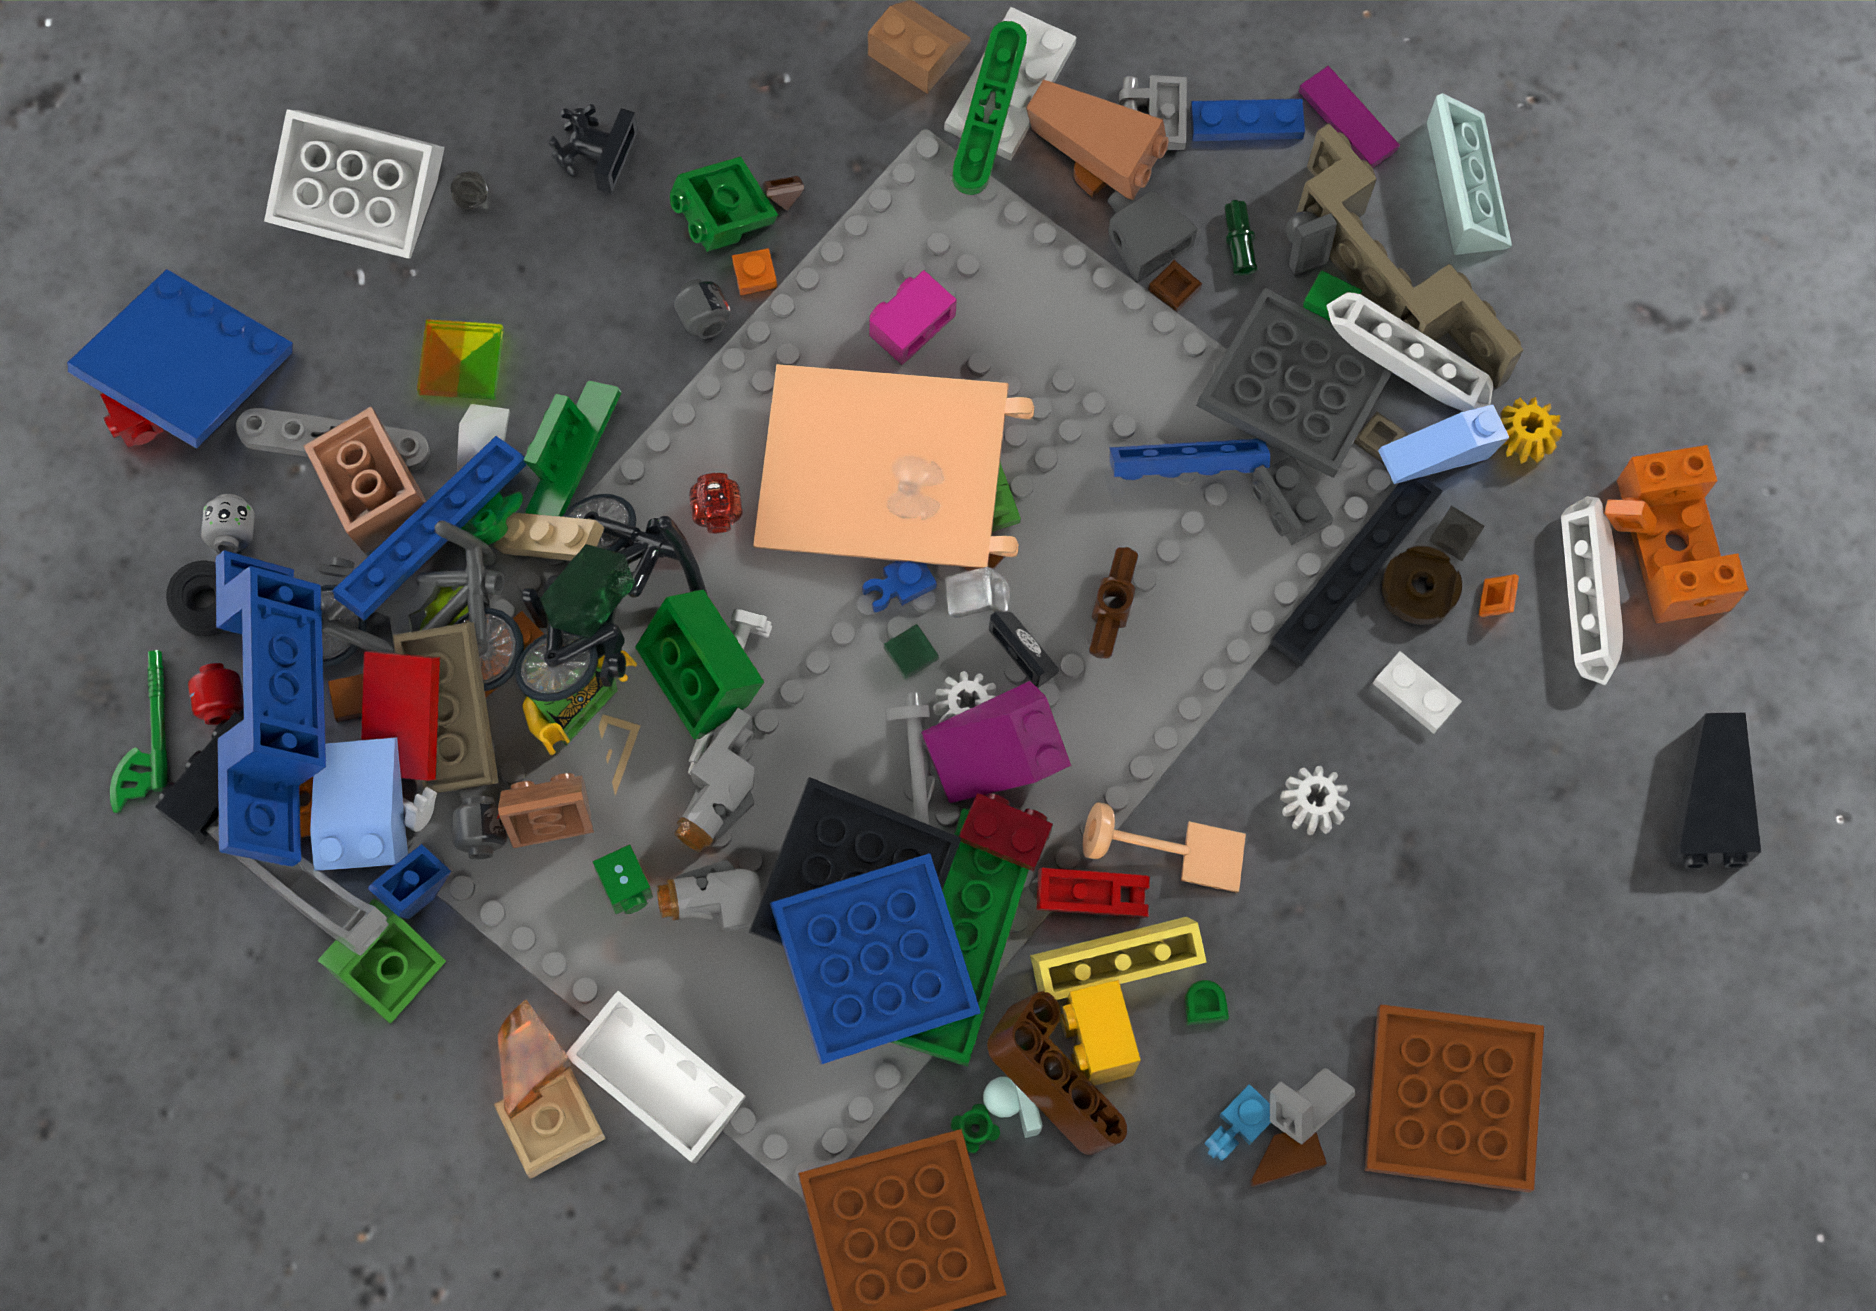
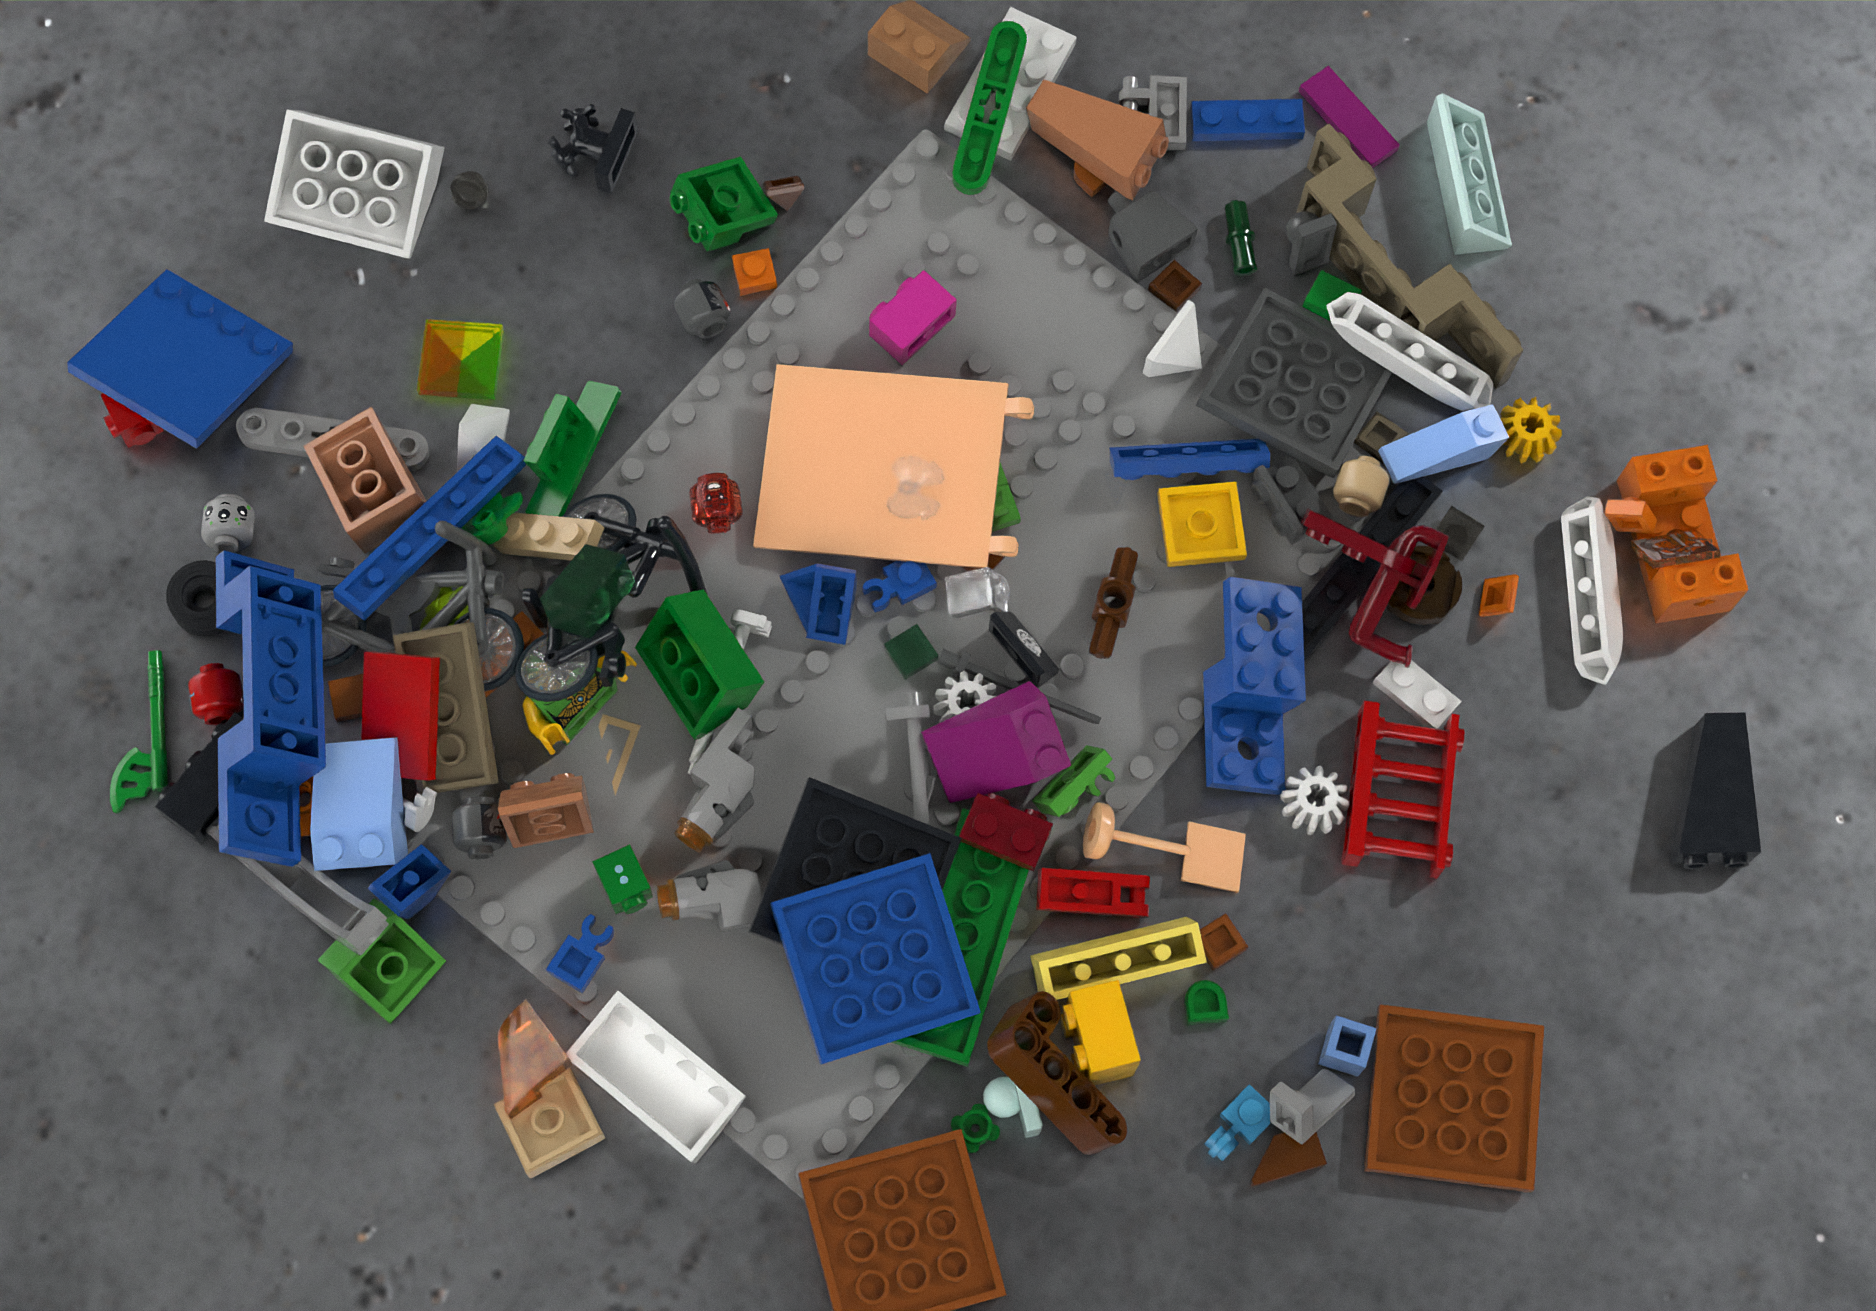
none -> blue plate [546,914,614,994]
none -> blue slope [779,563,857,645]
none -> dark grey sword [937,648,1101,724]
none -> bright green plate [1032,745,1115,817]
none -> white slope [1143,300,1202,377]
none -> yellow plate [1157,482,1247,567]
none -> dark orange tile [1200,913,1248,971]
none -> blue bracket [1203,577,1306,795]
none -> dark red plate [1301,508,1449,668]
none -> medium blue brick [1318,1015,1377,1077]
none -> tan head [1333,456,1389,517]
none -> red fence [1341,700,1465,879]
none -> piece [1630,530,1720,569]

